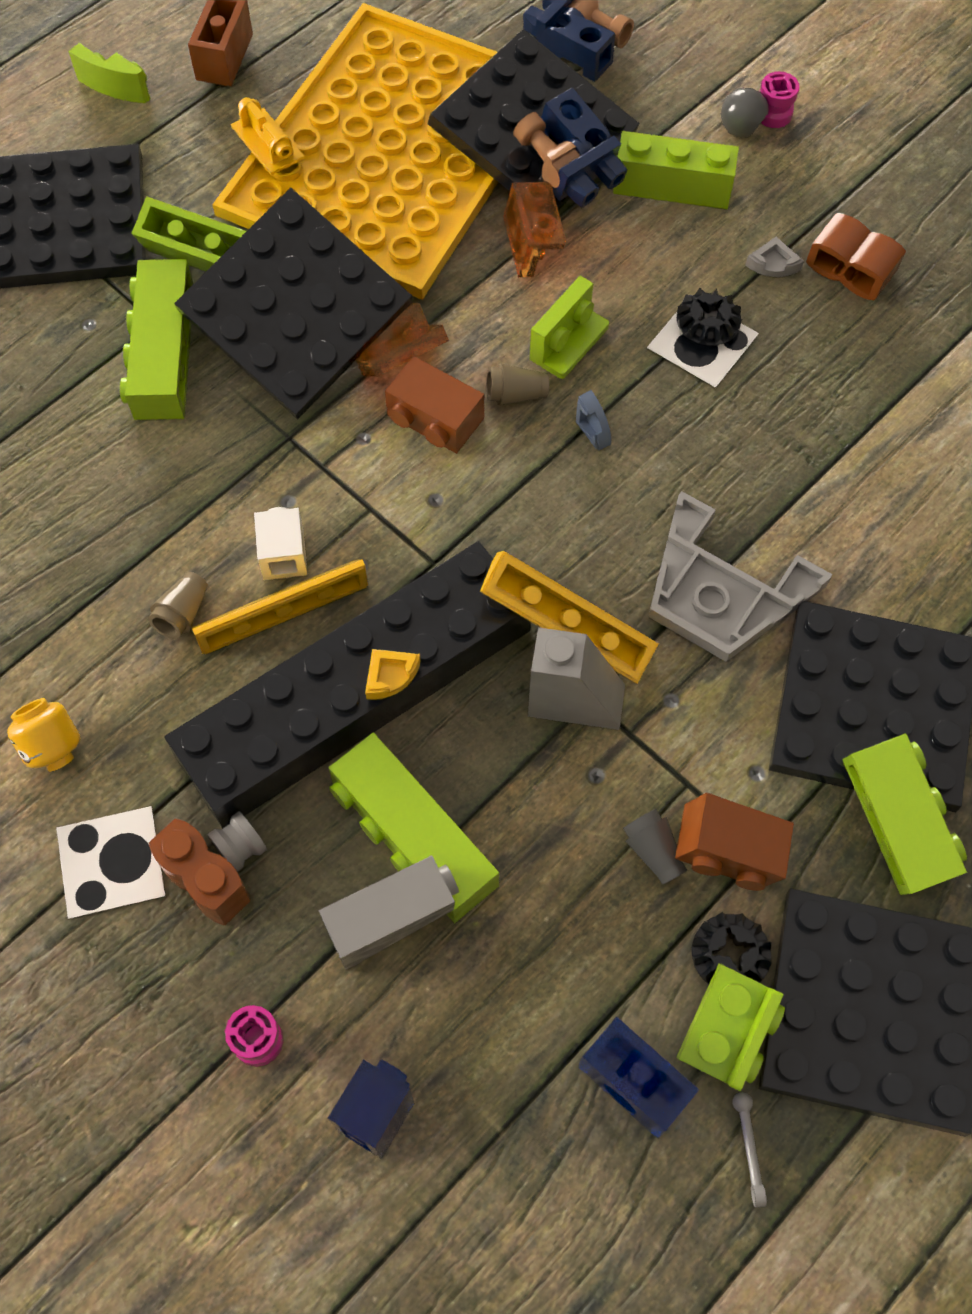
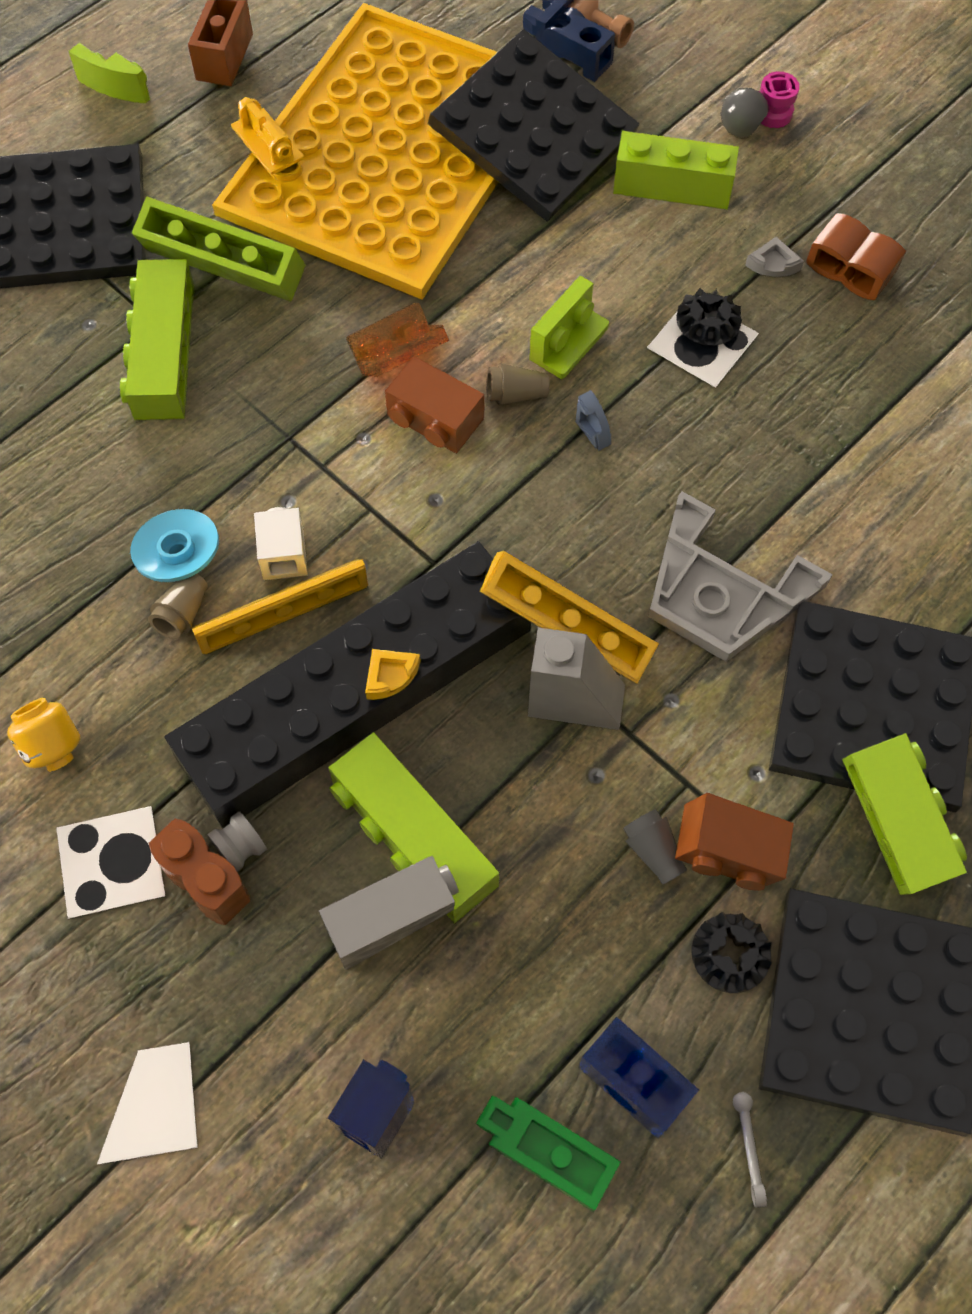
black plate [174,188,413,419] -> none
dark pink wheel [225,1005,284,1067] -> none
clear orange bracket [503,182,566,278] -> none
dark blue hips [513,87,627,208] -> none
lime bracket [677,964,785,1091] -> none
none -> white sticker [97,1042,197,1164]
none -> medium azure dish [130,509,219,582]
none -> green hinge [475,1095,621,1212]

